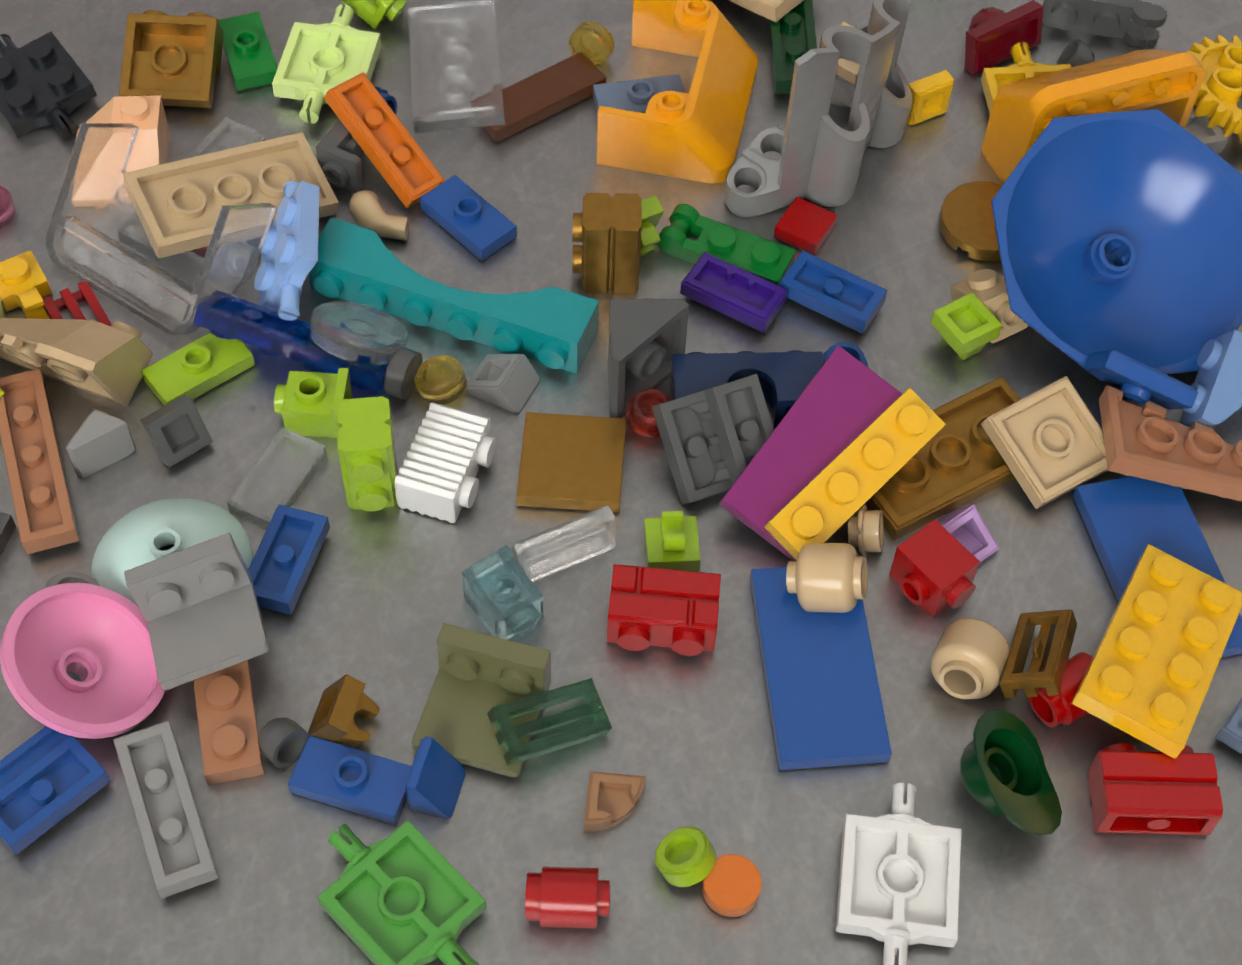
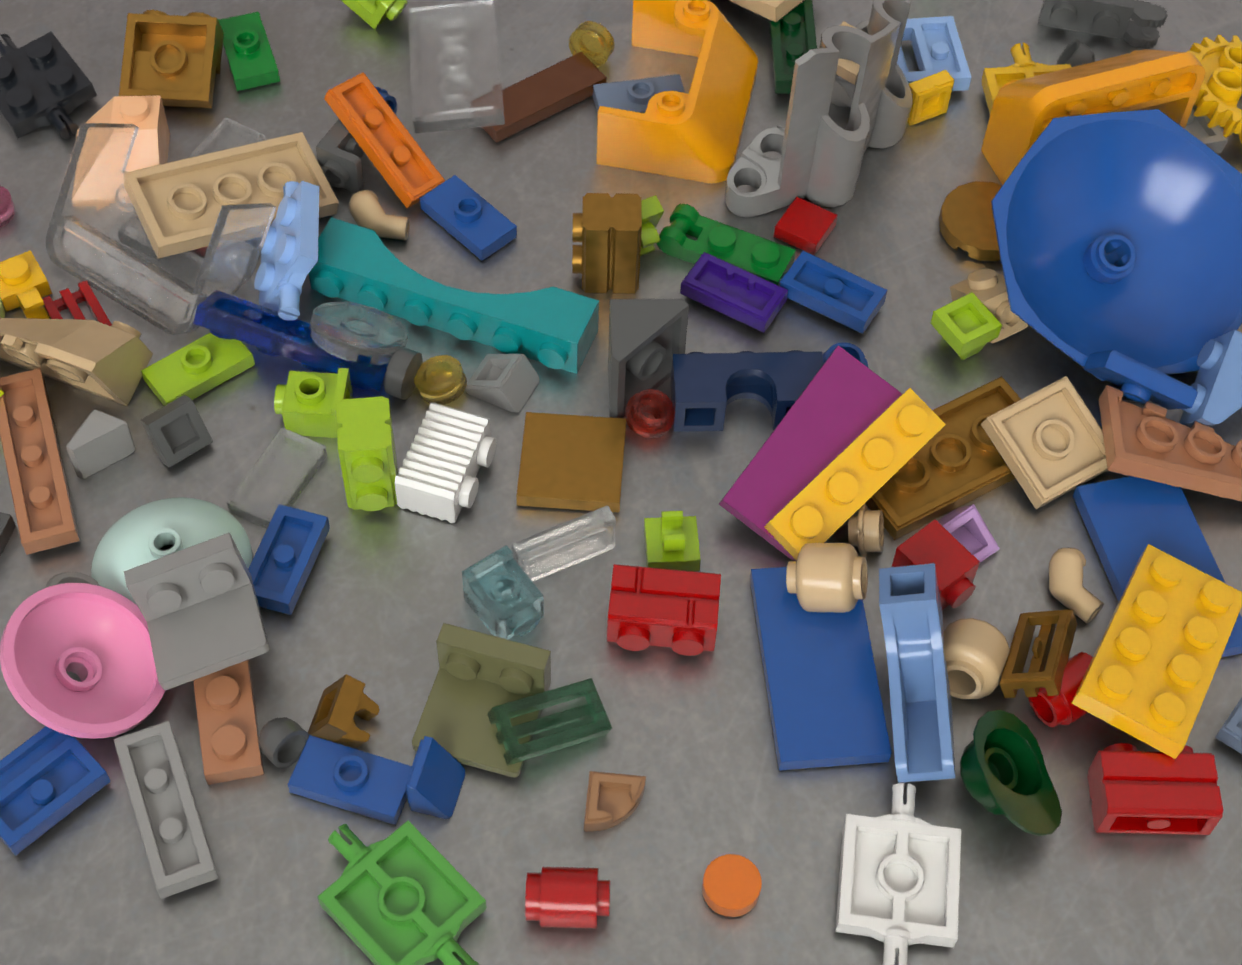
yellowish green plate [272,4,381,124] -> none
dark grey slope [652,374,774,504] -> none
lime tile [655,827,716,887] -> none
dark red tile [964,0,1044,75] -> none
none -> medium blue arch [879,563,956,783]
none -> light blue plate [897,16,971,91]
none -> tan arm [1049,547,1104,624]

